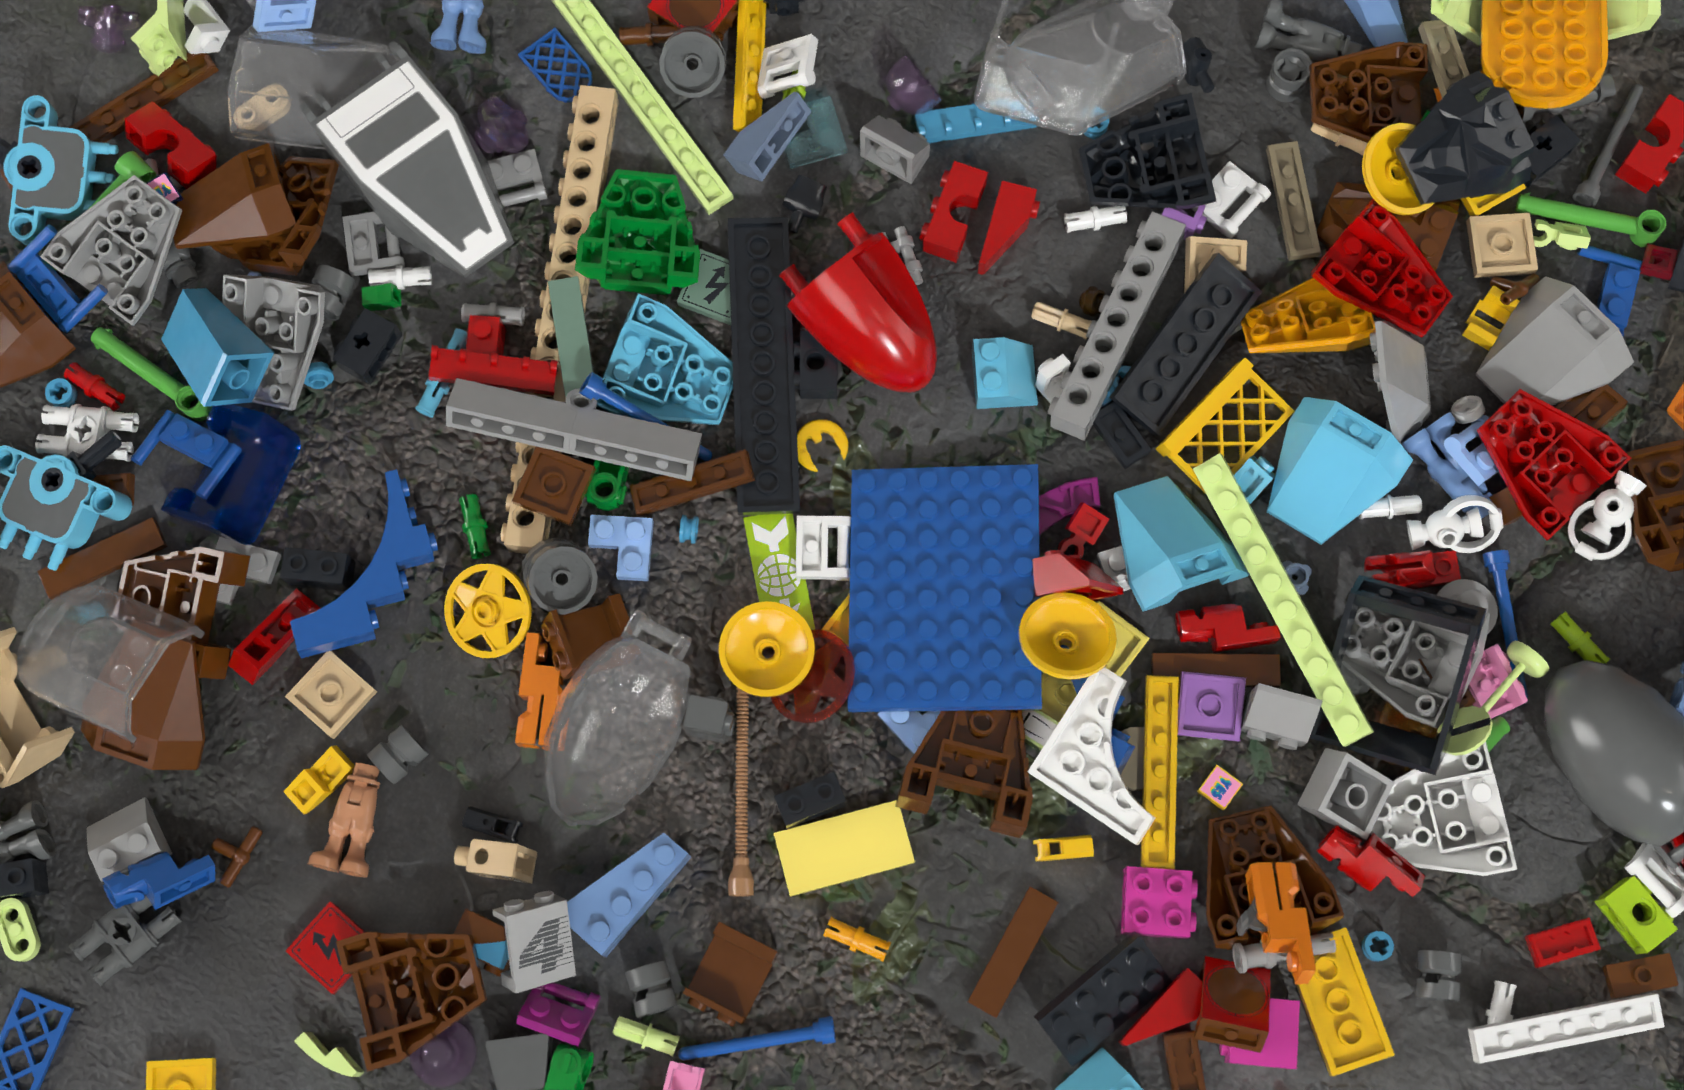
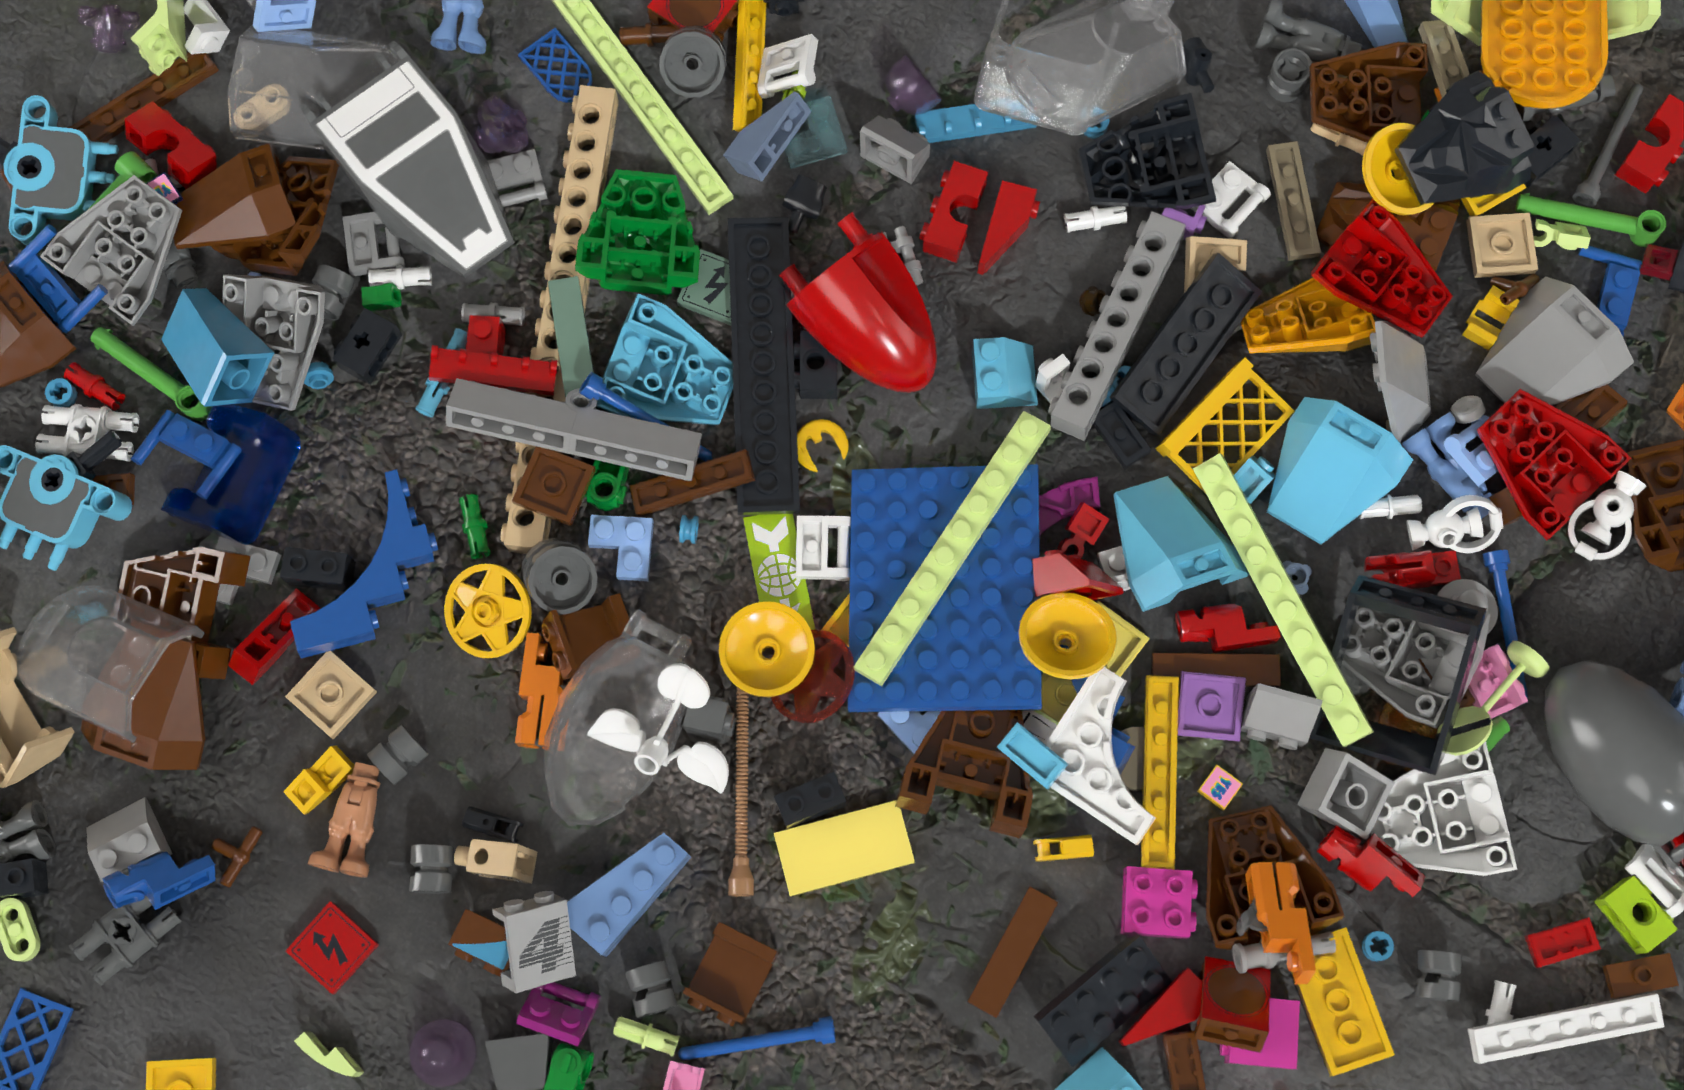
reddish brown tile [37,517,167,601] -> none
reddish brown wedge [336,932,488,1072] -> none
light orange pin [823,916,891,962] -> none
tan axle [1032,302,1092,339] -> none
lime pin [1550,611,1610,664] -> none
none -> dark grey wheel [409,844,454,894]
none -> white plant [587,663,729,794]
none -> yellowish green plate [854,411,1051,687]
none -> medium azure tile [997,722,1068,789]

